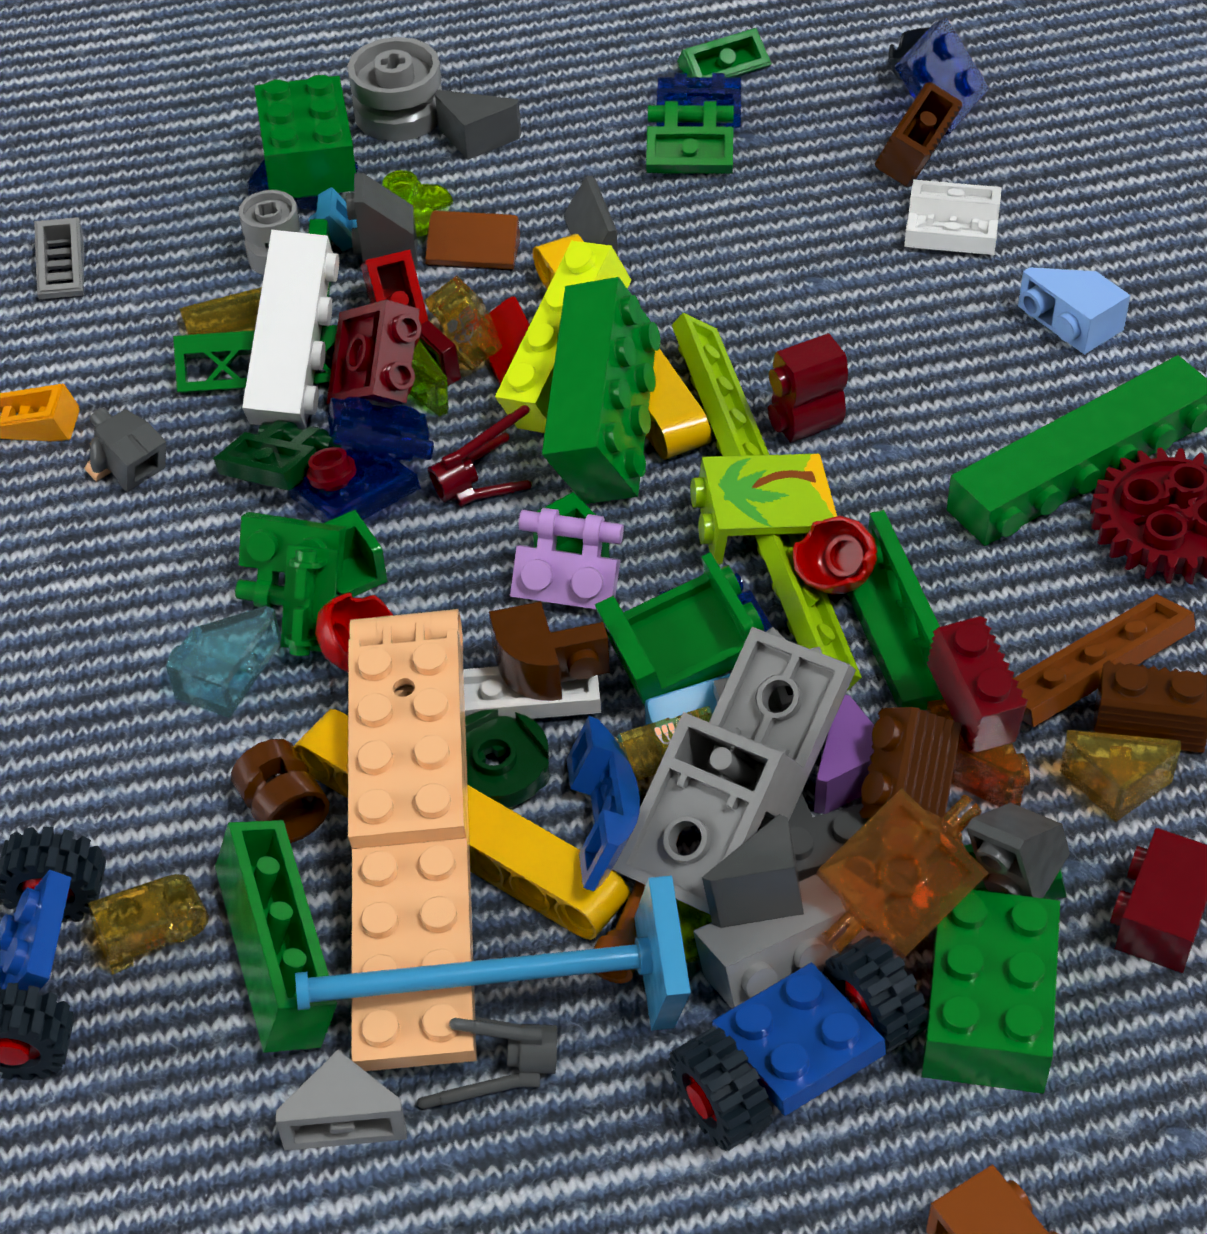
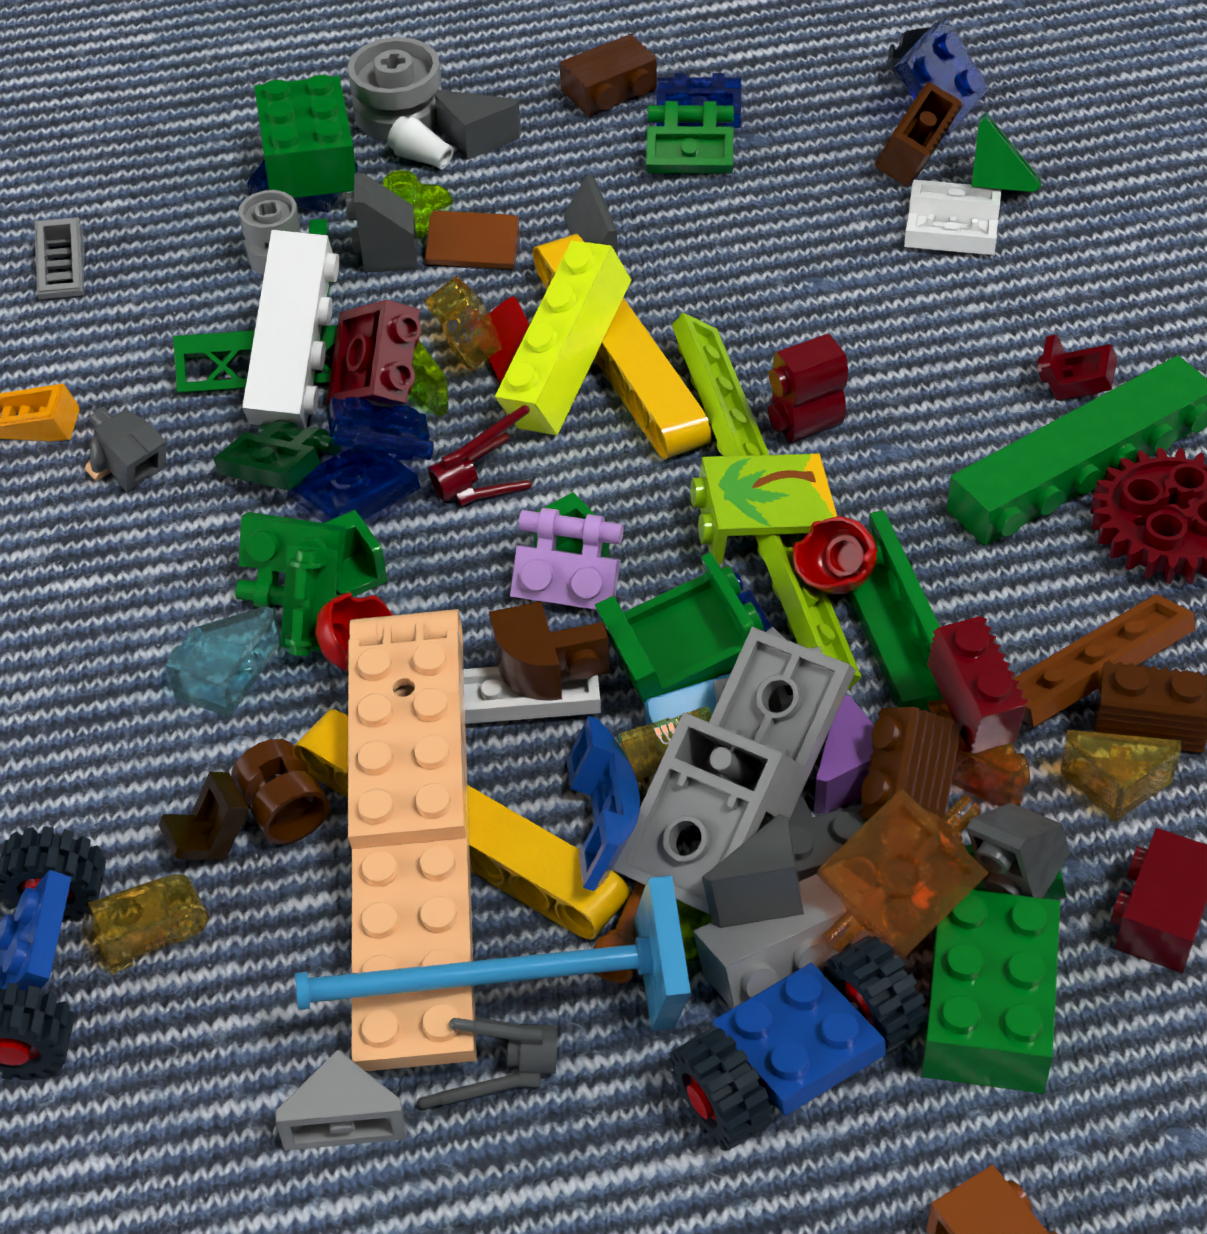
clear yellow tile [179,287,262,335] -> none
green brick [215,820,337,1053] -> none
dark red plate [307,447,357,491] -> none
dark azure tile [308,187,358,252] -> none
red slope [360,249,428,324] -> none
dark red tile [417,320,461,386] -> none
dark green plate [465,709,550,808] -> none
green brick [542,277,660,504] -> none
green slope [677,28,772,89] -> none
light blue slope [1018,267,1131,355] -> none
none -> dark brown bracket [158,771,249,861]
none -> white cone [387,116,454,169]
none -> reddish brown brick [559,33,657,117]
none -> green slope [971,112,1042,192]
none -> dark red bracket [1037,334,1117,400]

